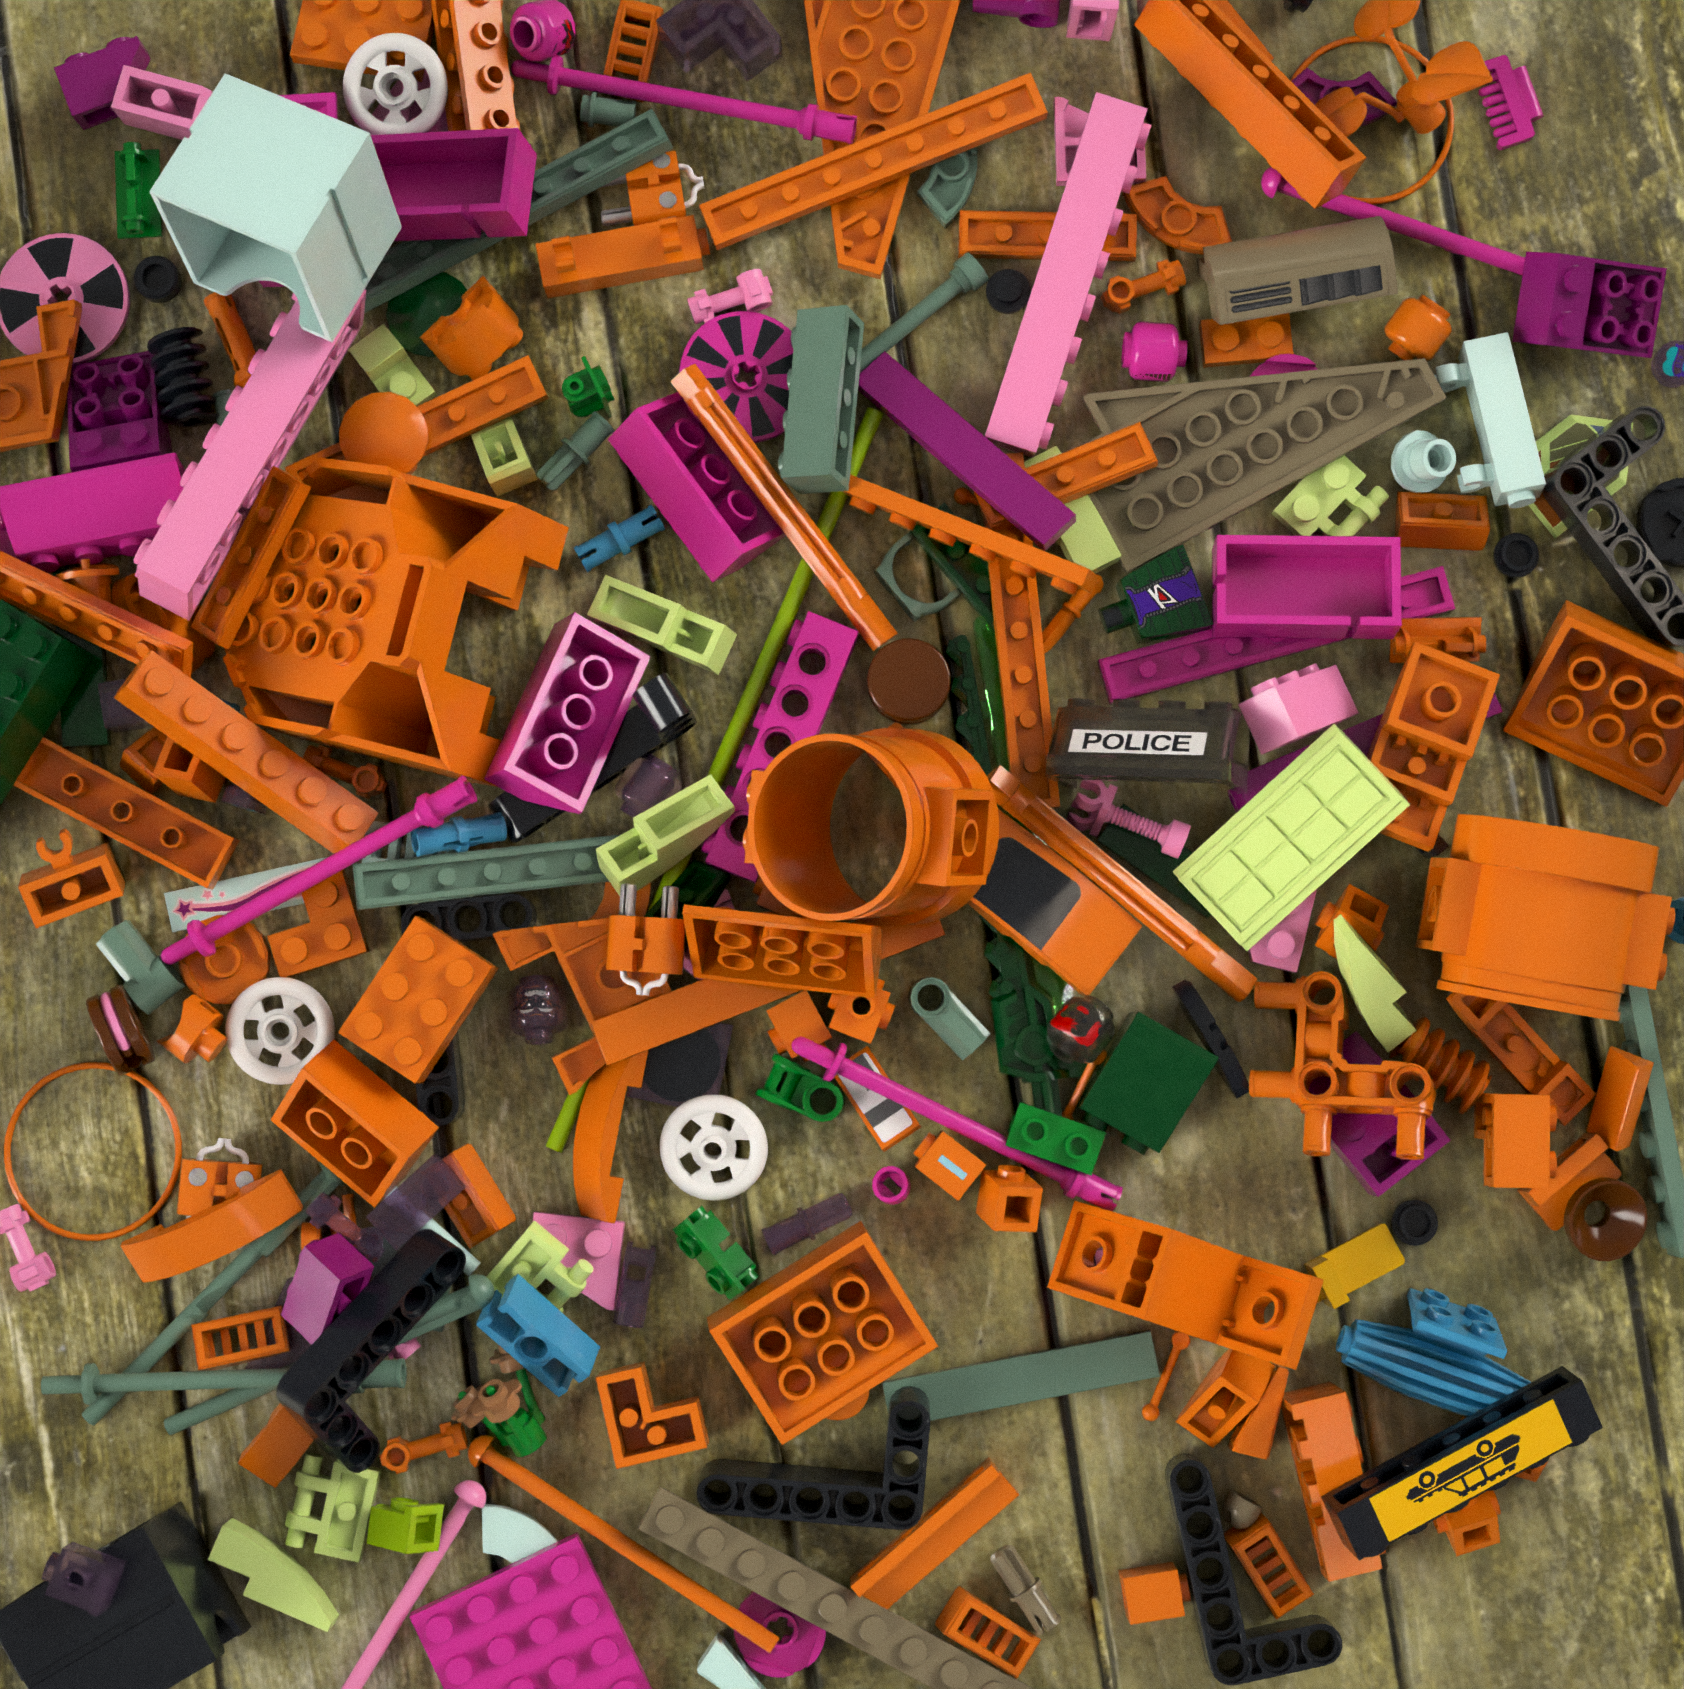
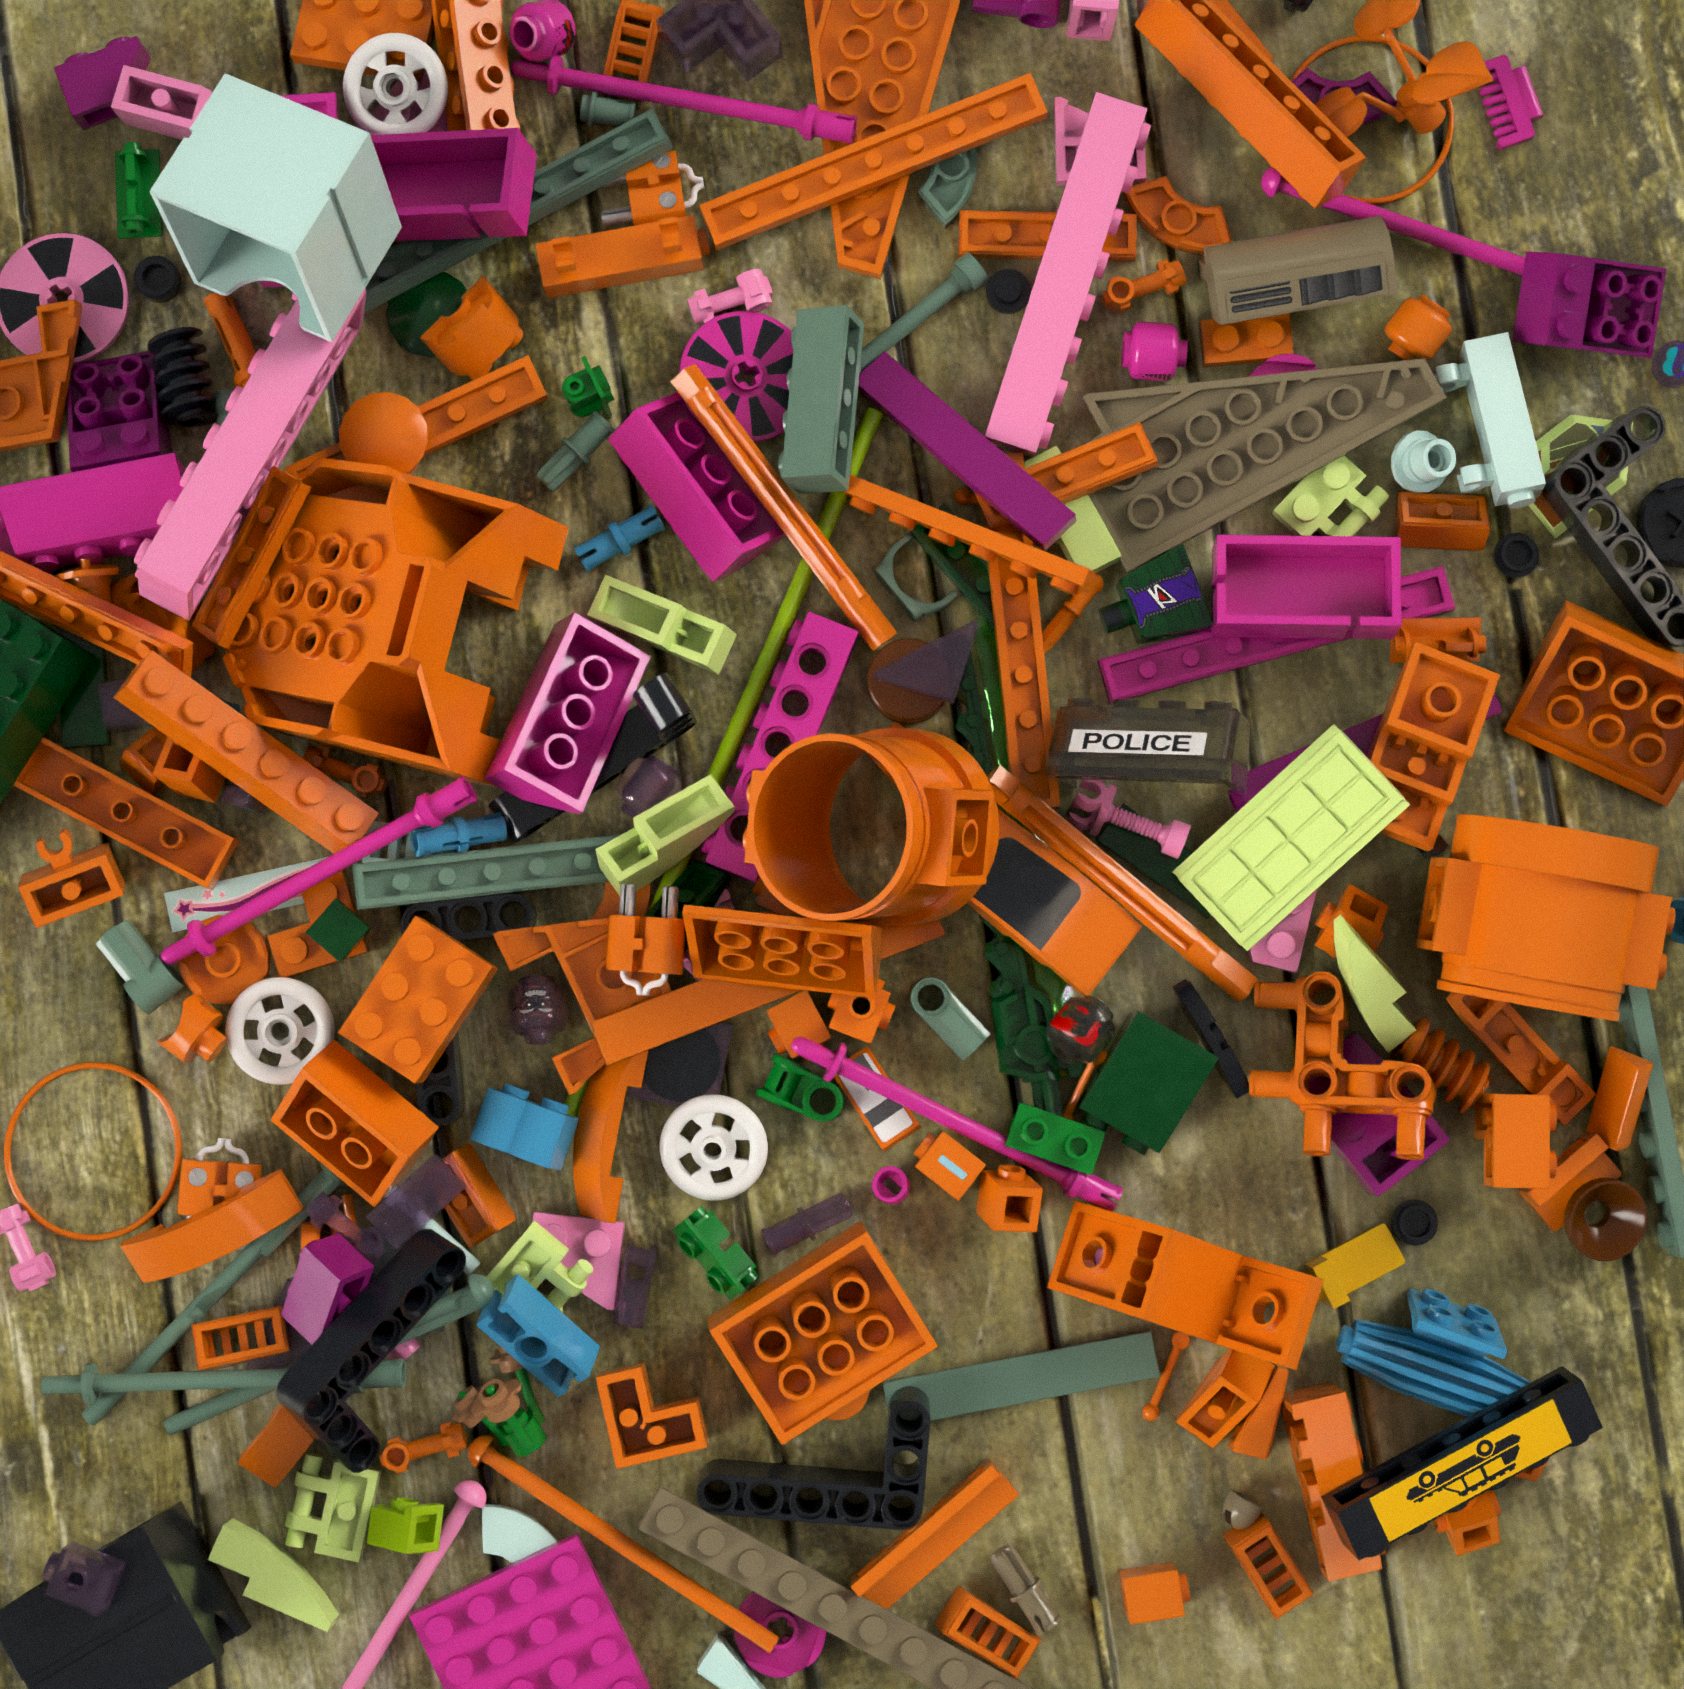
reddish brown head [86,985,155,1075] -> none
yellowish green slope [348,323,437,406] -> none
yellowish green slope [471,416,538,497] -> none
black beam [1165,1453,1342,1685] -> none
bright pink brick [1238,663,1359,755] -> none
none -> dark green tile [305,898,372,963]
none -> dark azure brick [470,1083,579,1171]
none -> tile [874,621,979,704]

